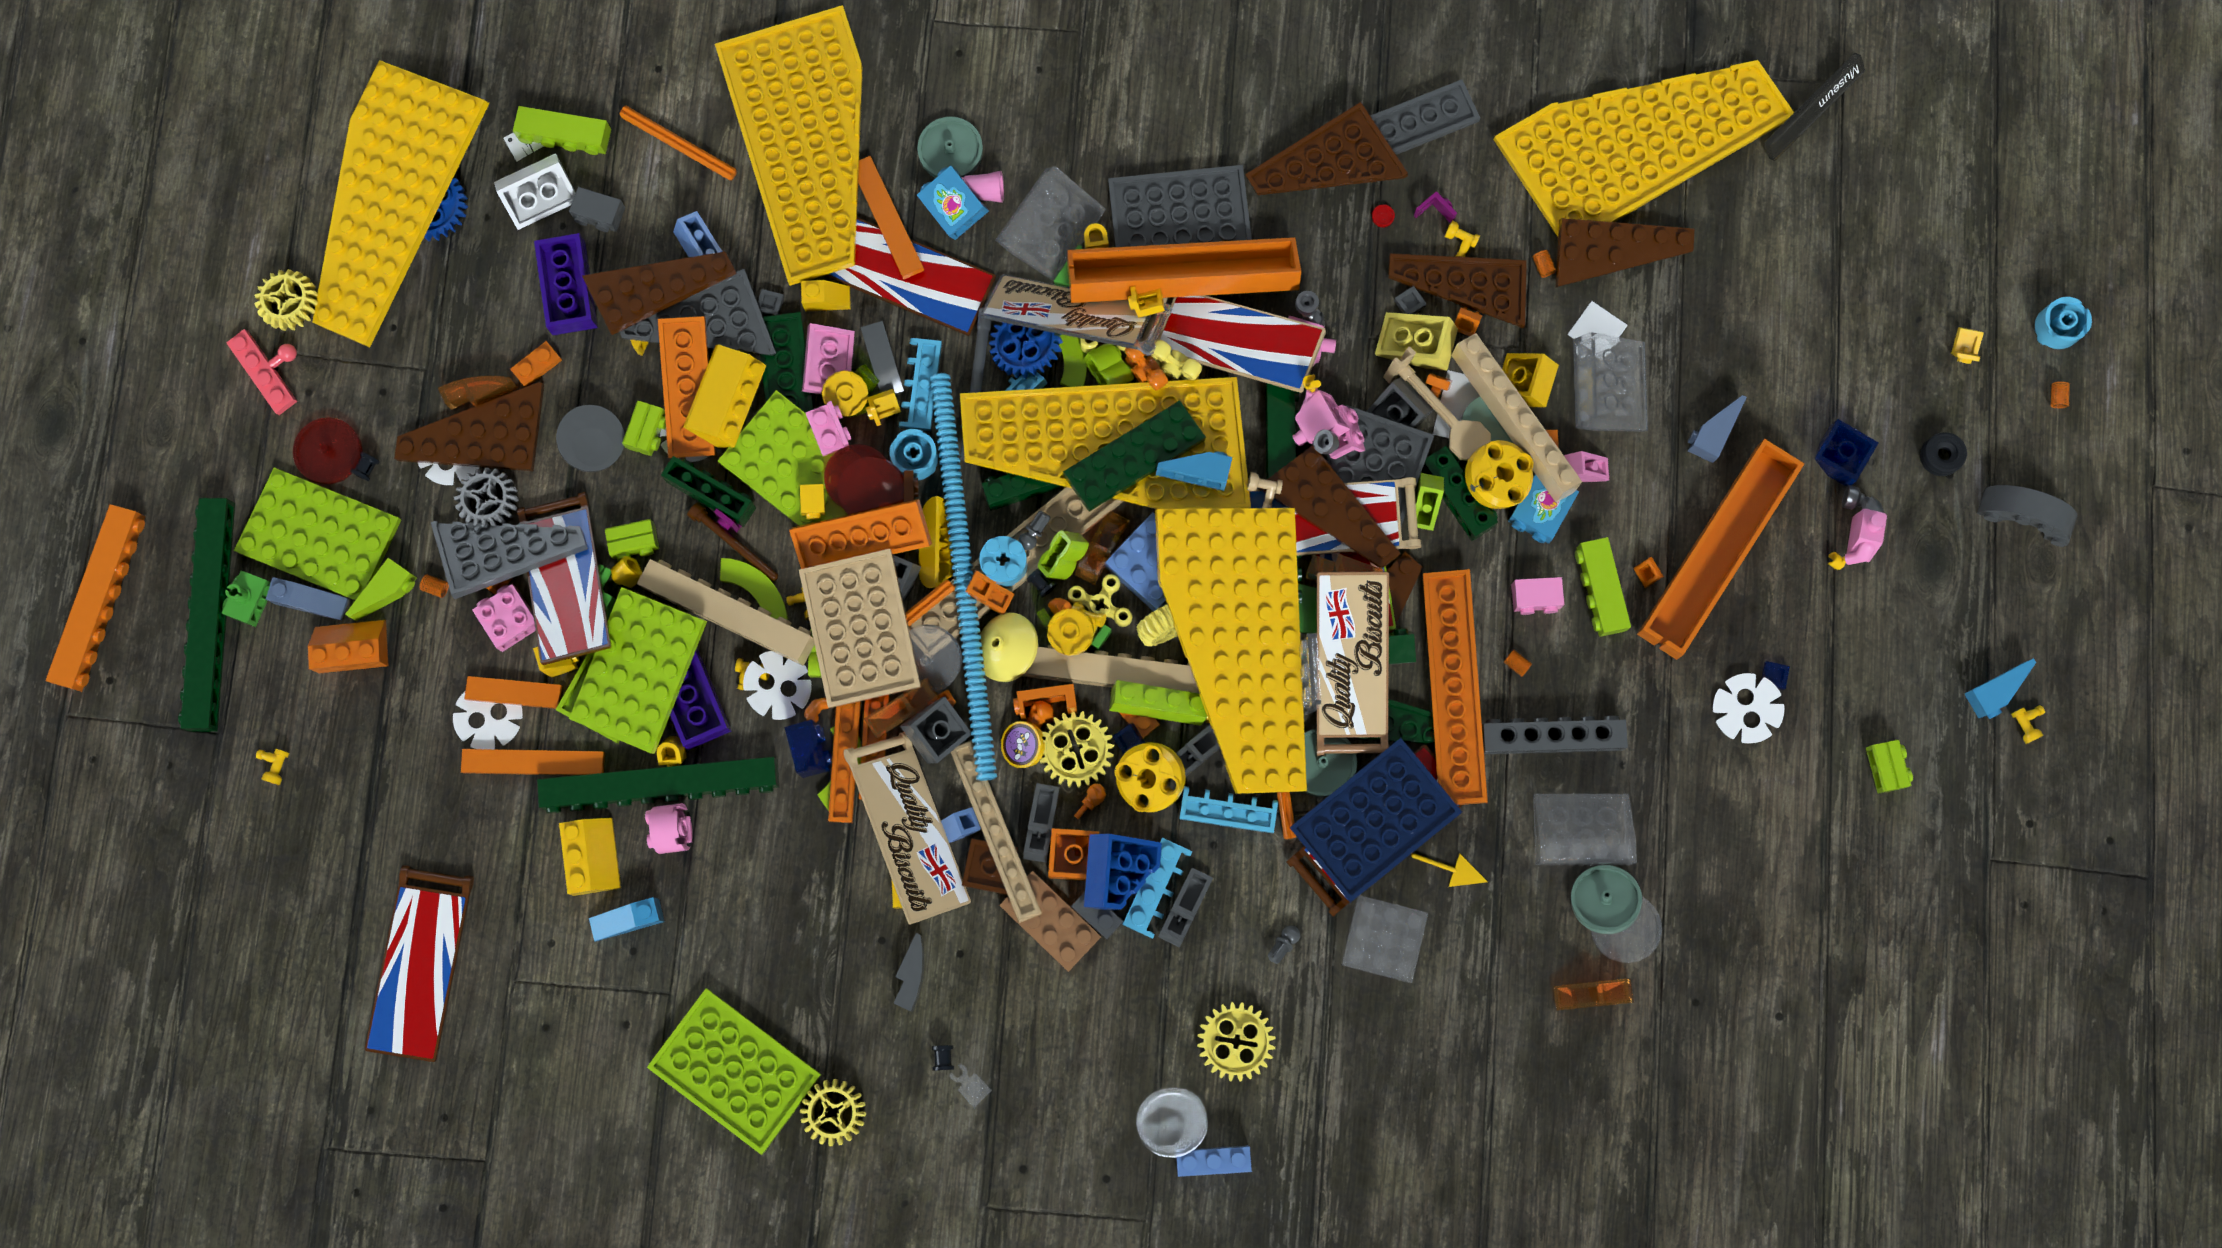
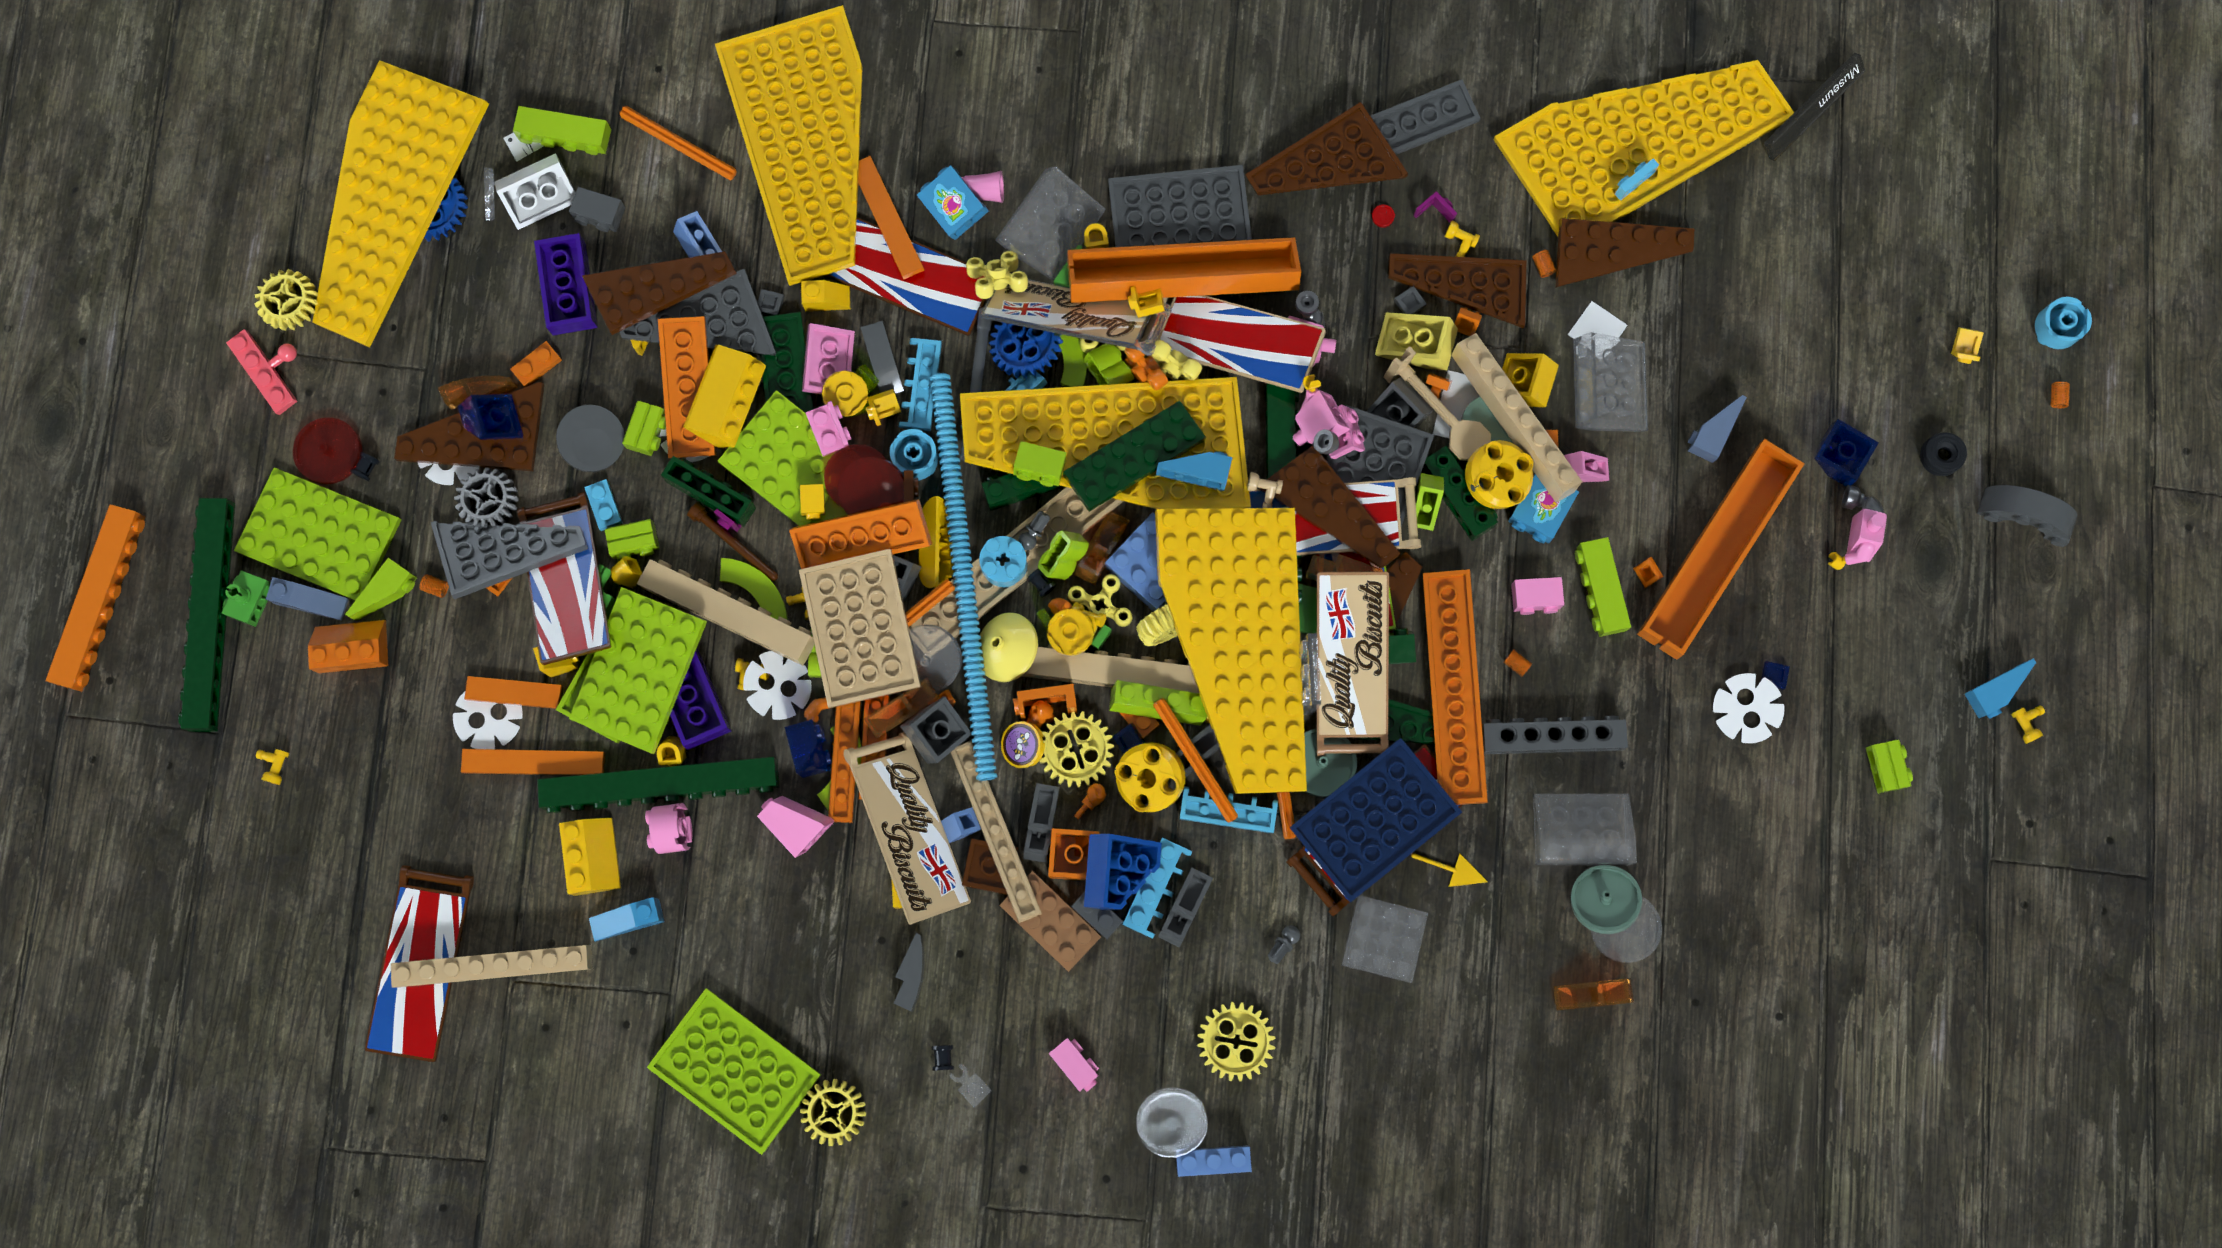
bright pink brick [472,584,536,652] -> none
sand green piece [917,117,983,178] -> none
orange slope [965,570,1014,615] -> none
none -> tan brick [390,945,593,988]
none -> clear blue slope [458,394,524,440]
none -> clear tile [484,167,495,220]
none -> medium azure plate [584,479,623,531]
none -> bright pink slope [757,796,835,858]
none -> light yellow gear [966,251,1028,299]
none -> lime brick [1013,441,1067,487]
none -> bright pink brick [1049,1038,1099,1092]
none -> orange axle [1153,698,1238,823]
none -> medium azure plate [1615,158,1659,201]

